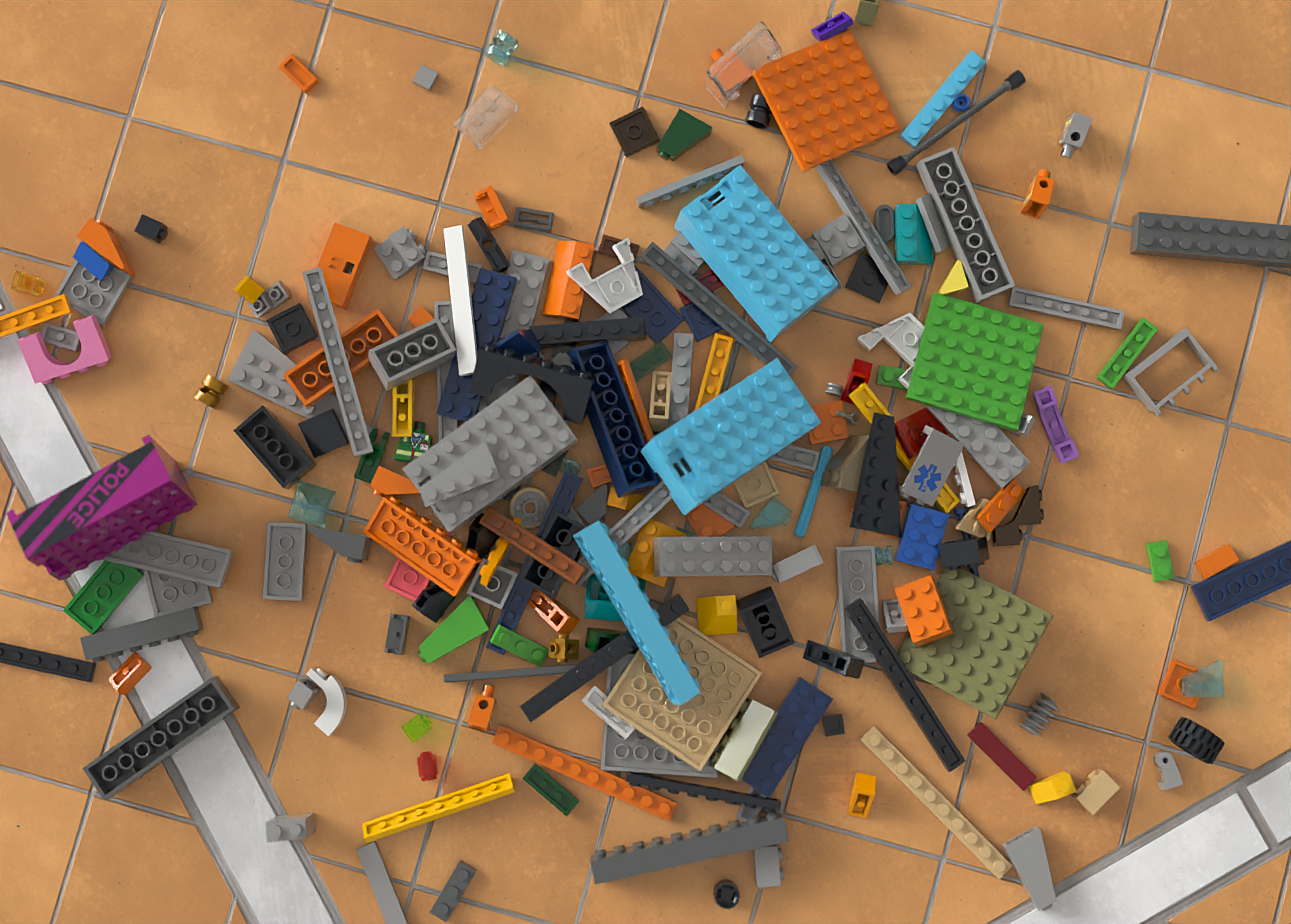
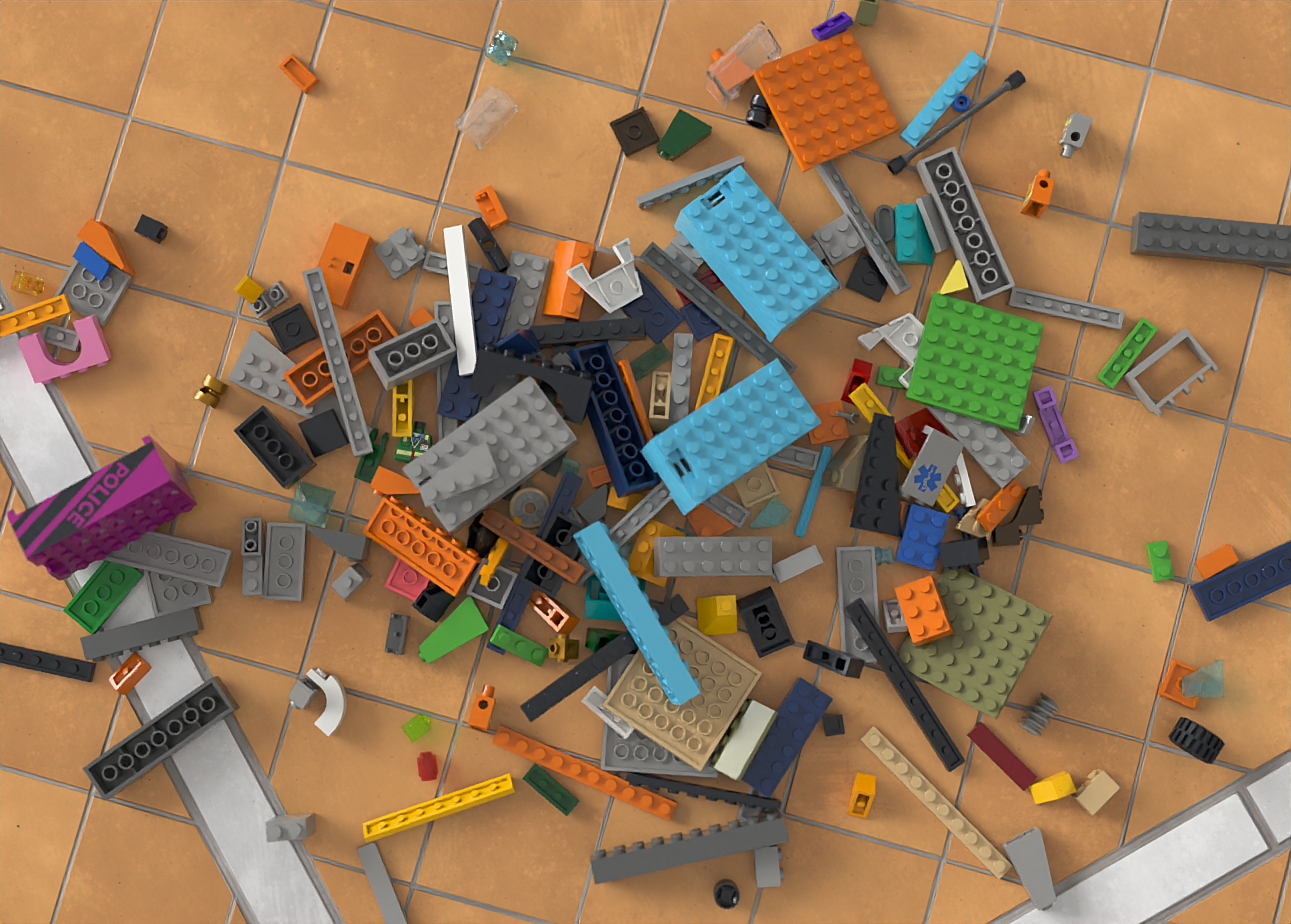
light grey tile [413,65,439,91] -> none
dark grey plate [429,860,477,922] -> none
dark grey tile [444,664,578,683] -> none
dark grey tile [513,207,554,233] -> none
reddish brown tile [598,234,639,263] -> none
light grey bush [825,383,843,396] -> none
light grey leg [1153,751,1183,790] -> none
none -> light grey slope [241,517,265,597]
none -> light grey torso [331,563,372,602]

